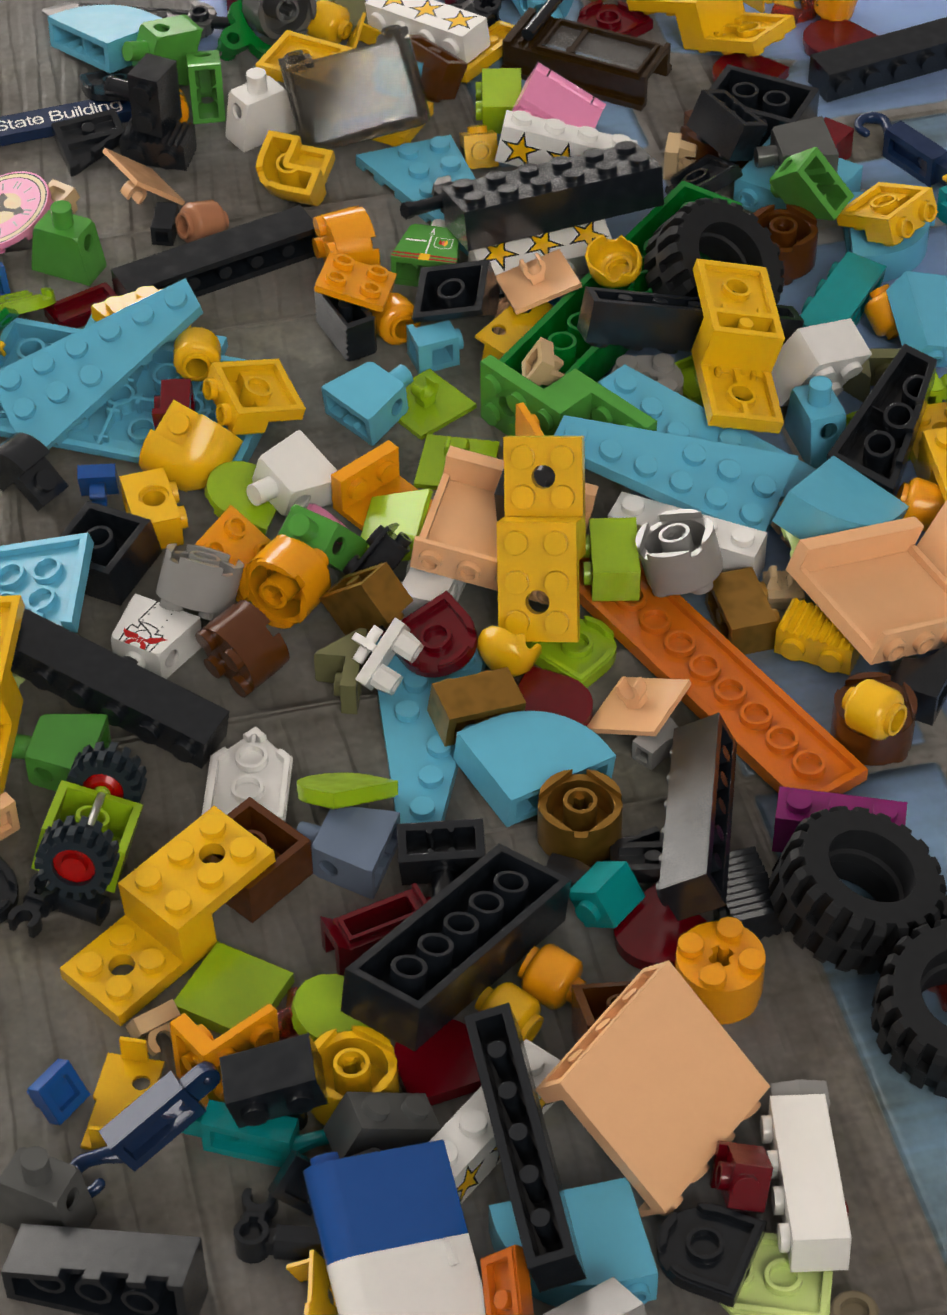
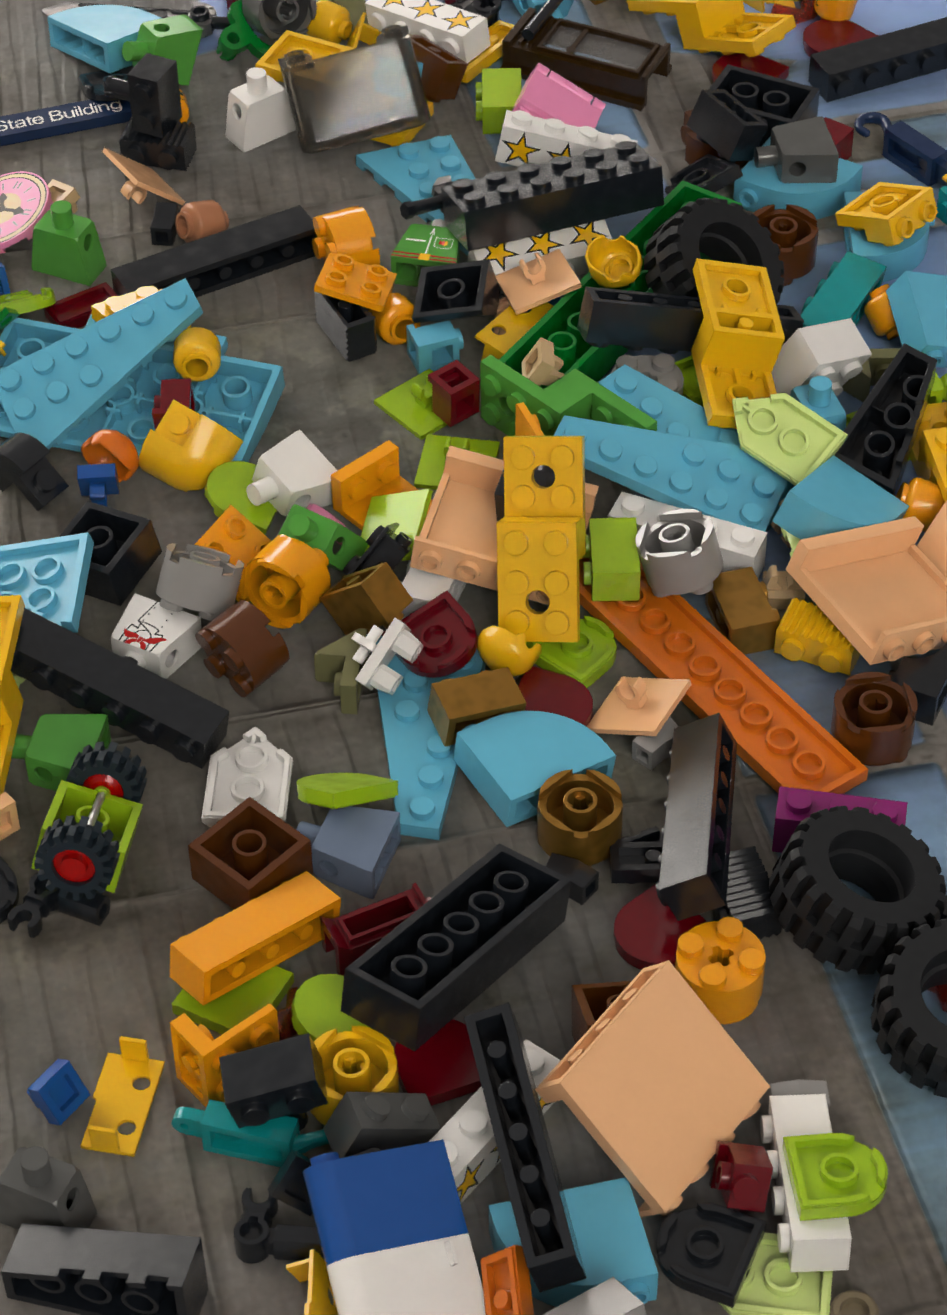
black wing [51,108,124,177] -> none
yellow bracket [59,806,276,1027] -> none
dark blue piece [69,1062,221,1198] -> none
yellow brick [119,467,188,549] -> none
tan tile [125,999,181,1056] -> none
bright green torso [186,50,226,124] -> none
yellow plate [202,358,306,435] -> none
yellow brick [256,130,336,206] -> none
medium azure torso [321,362,413,446] -> none
black brick [397,818,486,898] -> none
yellow bracket [459,125,499,169] -> none
yellow head [475,982,544,1042] -> none
light orange head [517,943,587,1010] -> none
teal brick [569,861,646,928] -> none
dark red tile [577,0,653,37] -> none
tan tile [663,132,697,180] -> none
bright green torso [770,147,854,220] -> none
yellow head [842,679,908,740] -> none
none -> orange hair [81,429,139,483]
none -> light orange brick [169,871,341,1006]
none -> dark red brick [428,359,480,427]
none -> yellowish green tile [732,393,848,486]
none -> lime tile [782,1133,888,1221]

